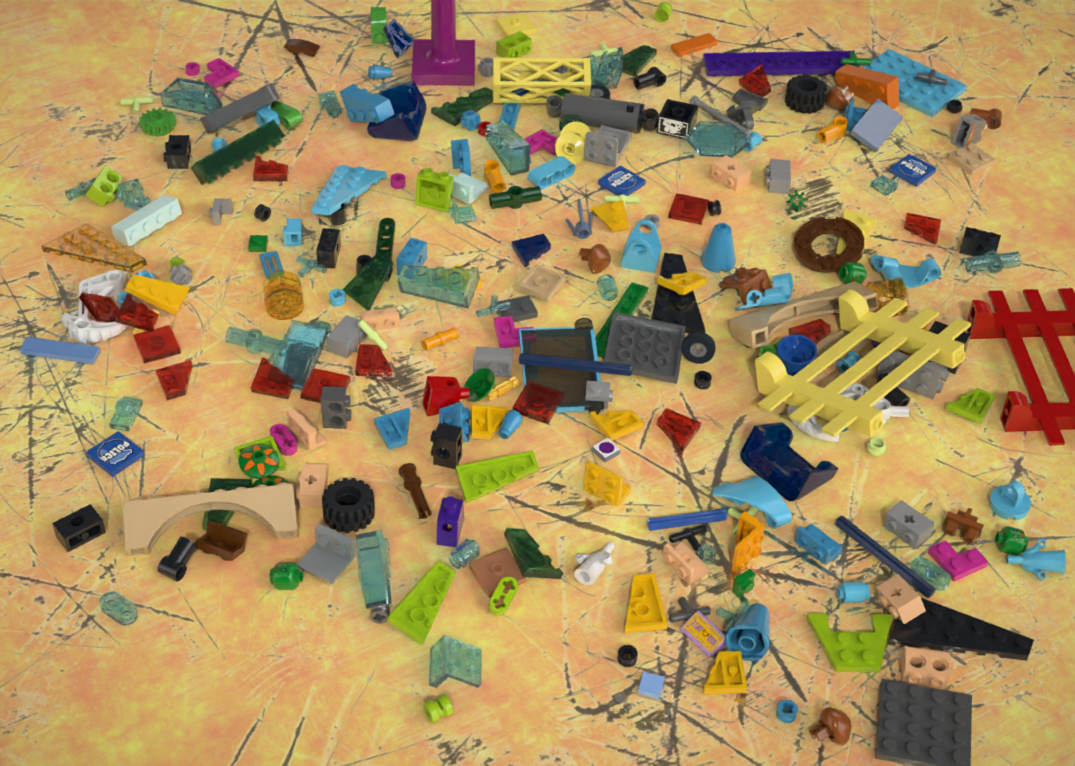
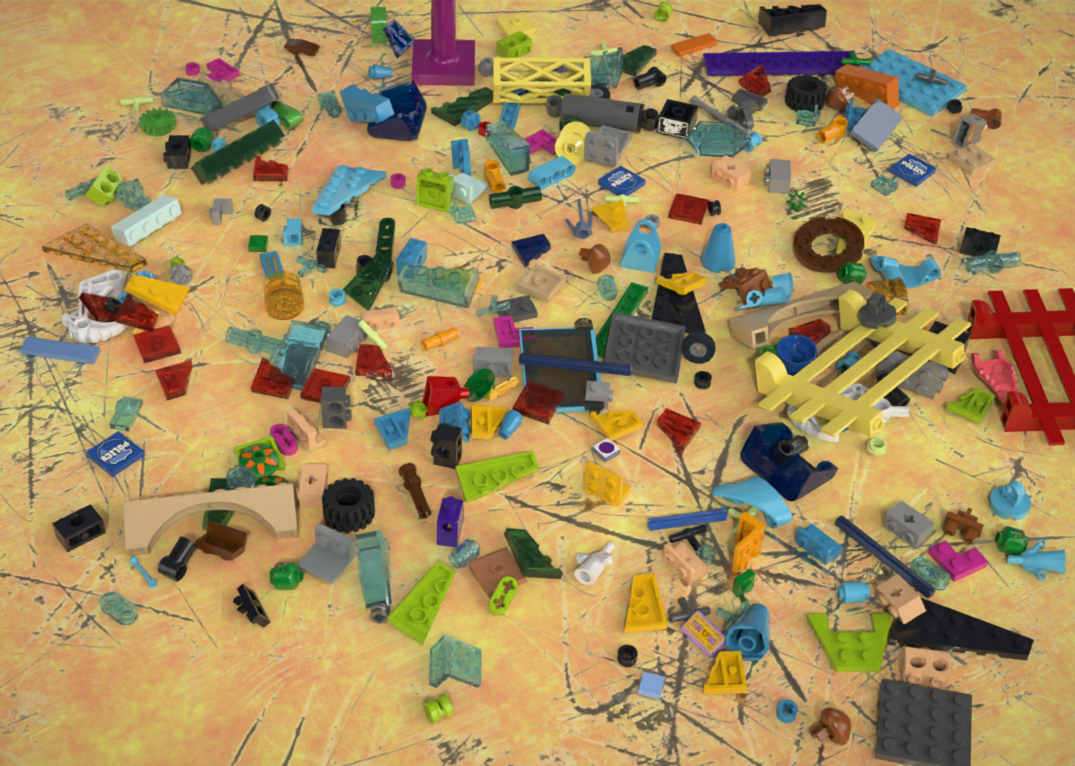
none -> black bush [103,297,123,315]
none -> medium azure hinge [129,556,157,588]
none -> green head [190,127,214,152]
none -> tan bracket [197,74,246,107]
none -> clear light blue wheel [226,464,256,490]
none -> black plate [233,584,270,628]
none -> lime plate [408,400,428,420]
none -> black wedge [758,4,827,36]
none -> black piece [770,435,809,466]
none -> clear light blue bracket [796,105,821,127]
none -> dark grey tile [859,292,897,329]
none -> coral animal [971,349,1018,404]

